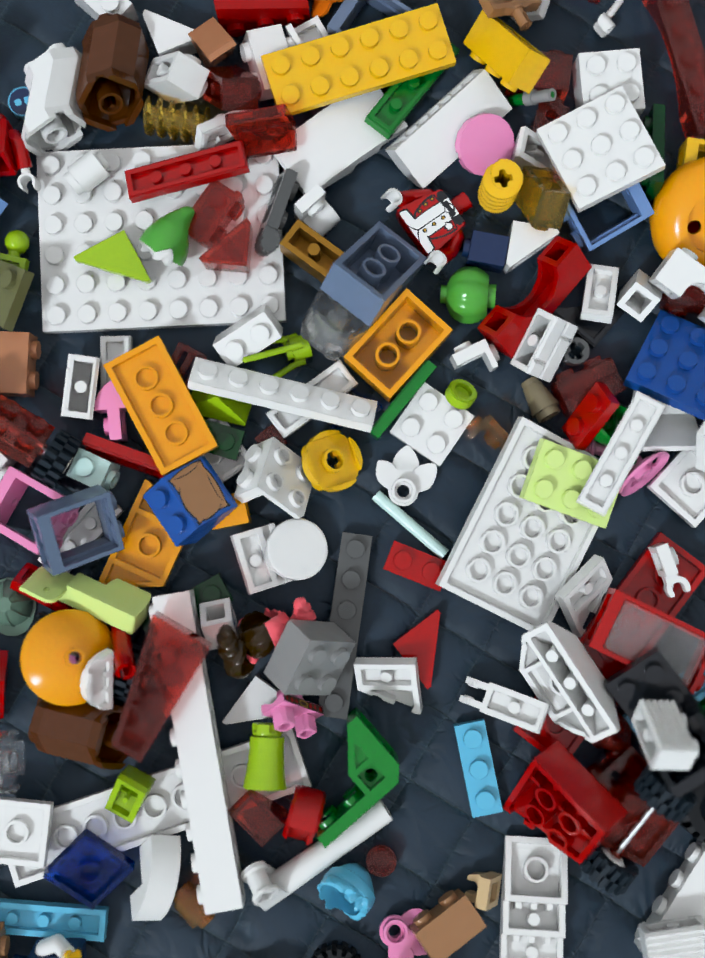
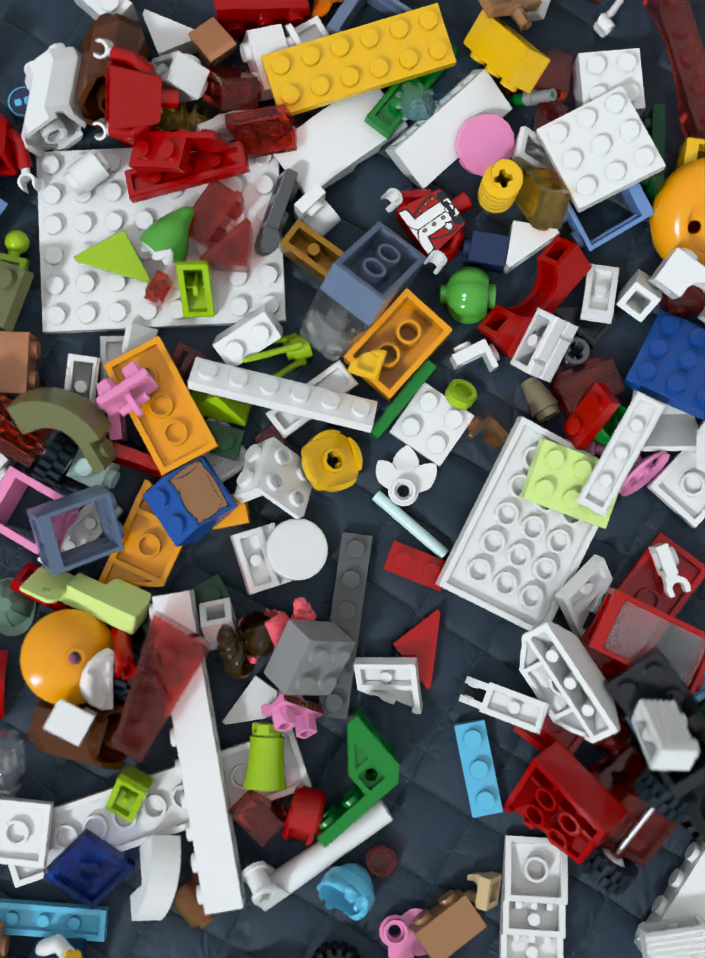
none -> olive arch [6,387,117,474]
none -> white panel [43,699,97,746]
none -> red torso [92,39,179,141]
none -> bright pink hips [96,361,160,418]
none -> red bracket [116,128,229,173]
none -> white tile [121,322,158,353]
none -> clear red tile [144,270,173,308]
none -> lime slope [176,260,215,318]
none -> yellow tile [347,350,387,382]
none -> clear light blue piece [395,82,441,121]

